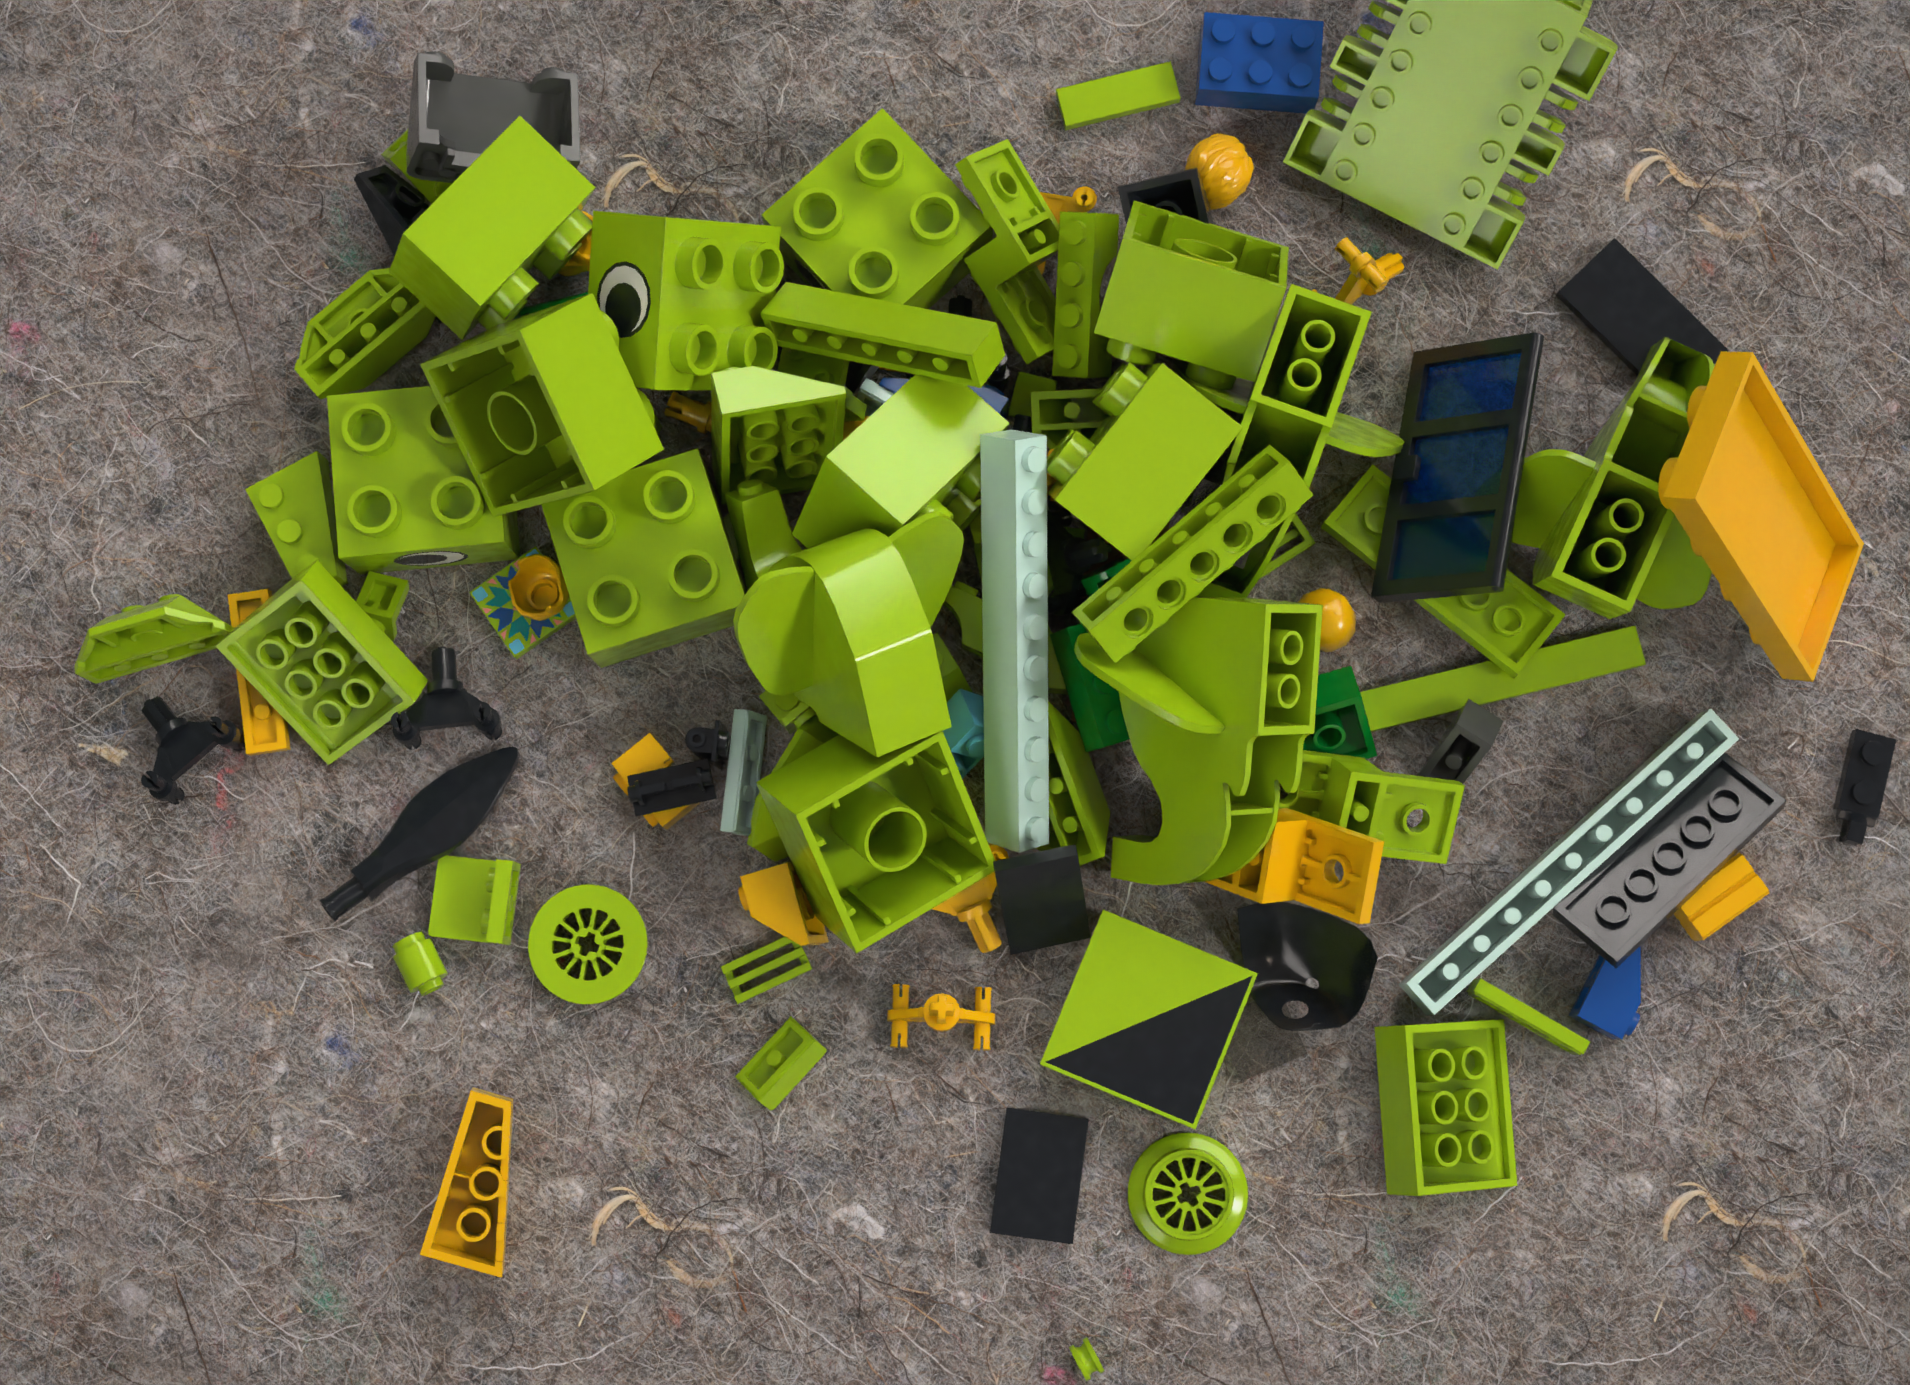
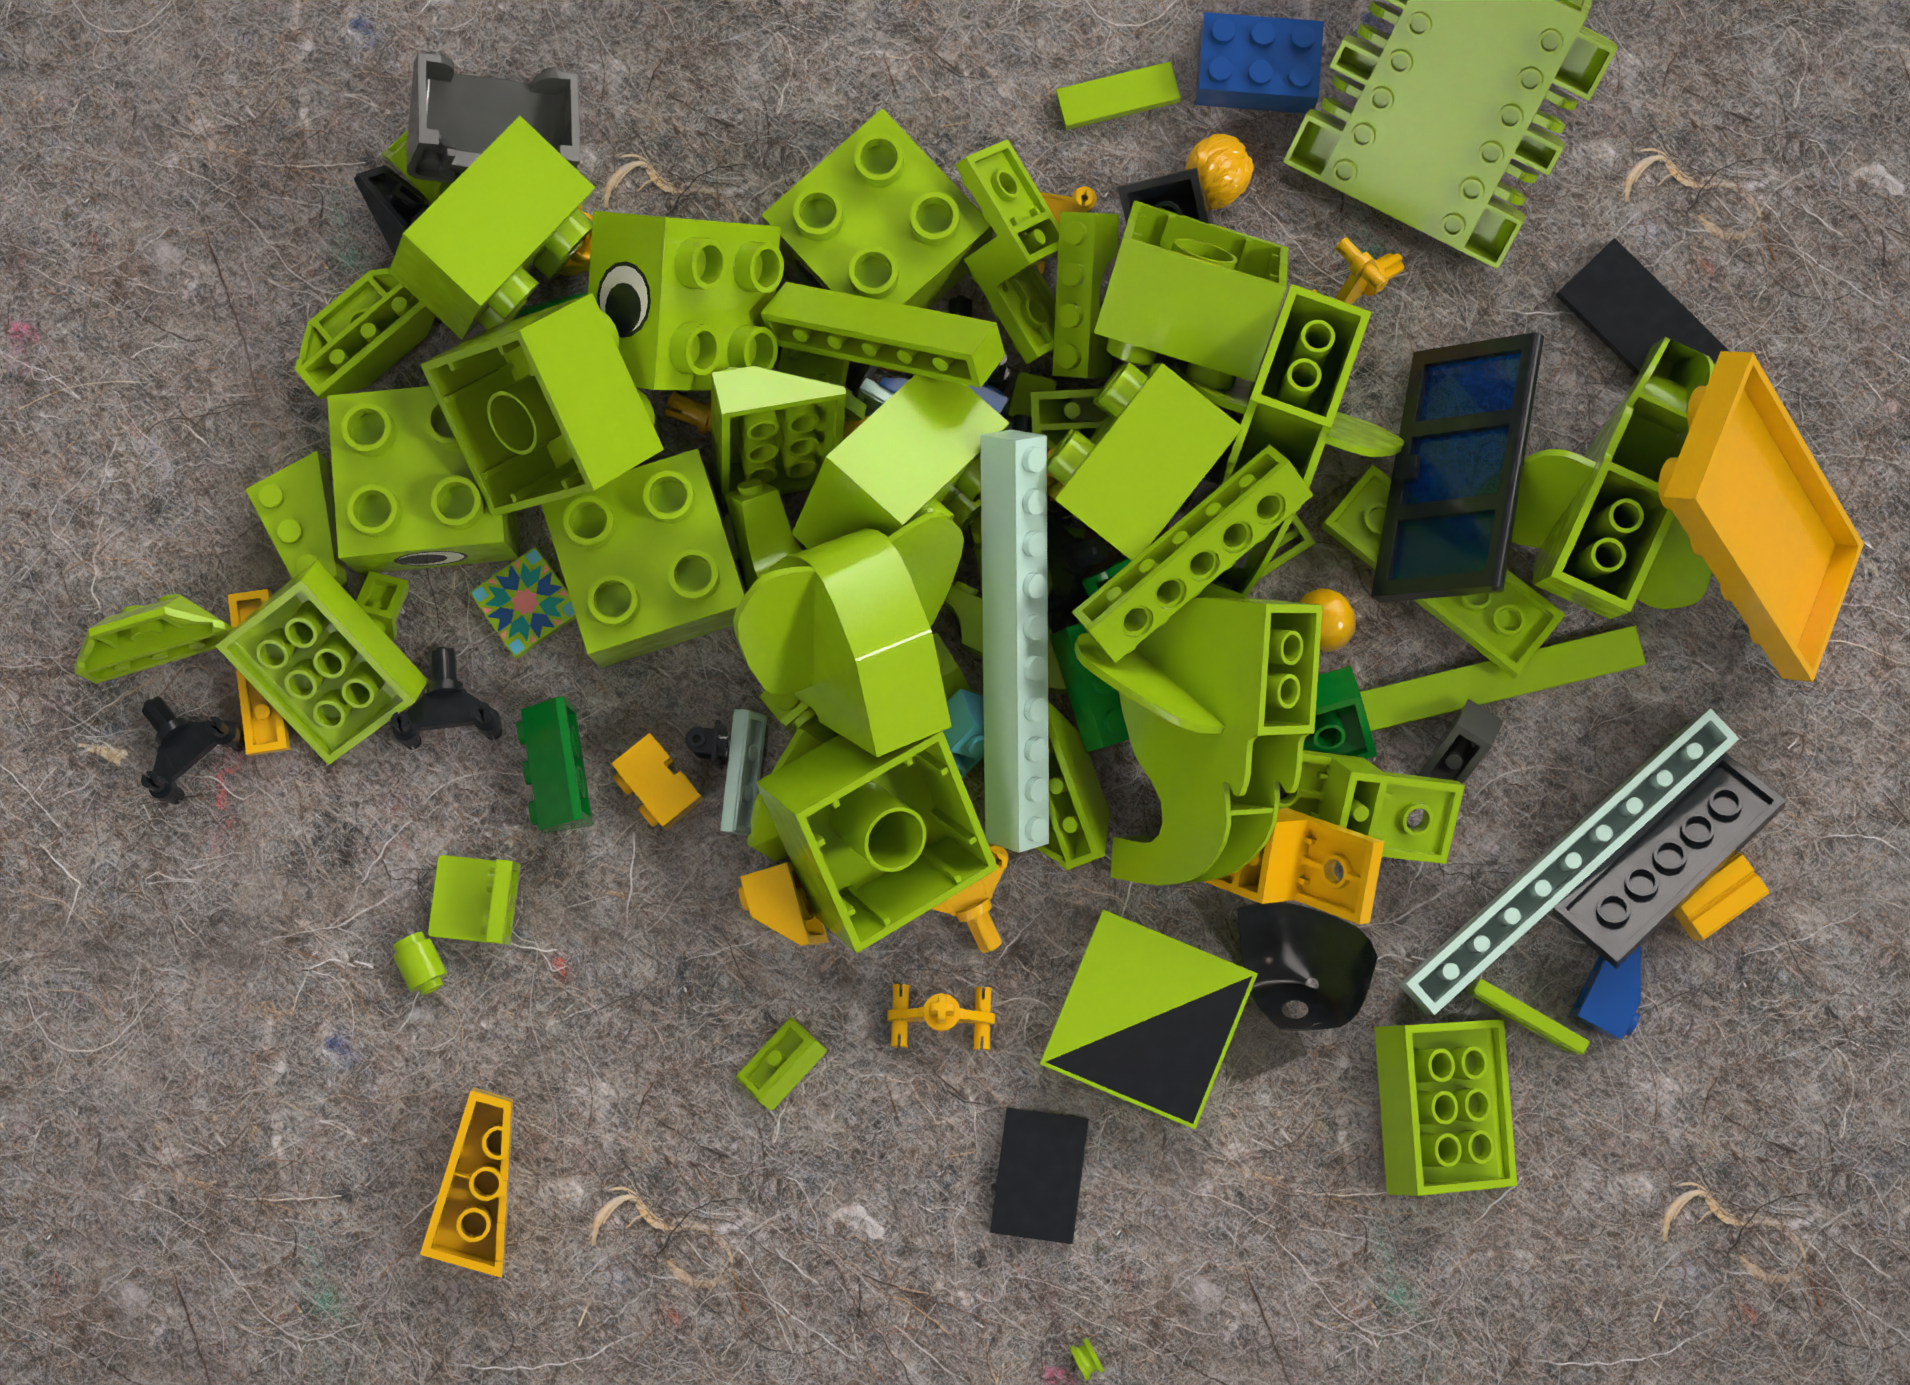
black animal [319,747,519,922] -> none
yellow hair [508,554,569,621] -> none
lime piece [528,884,648,1004] -> none
black hinge [627,758,717,817] -> none
lime tile [721,936,813,1004] -> none
black tile [993,844,1091,955] -> none
lime piece [1128,1133,1248,1255] -> none
black hinge [1833,729,1897,846] -> none
none -> green slope [516,696,593,834]

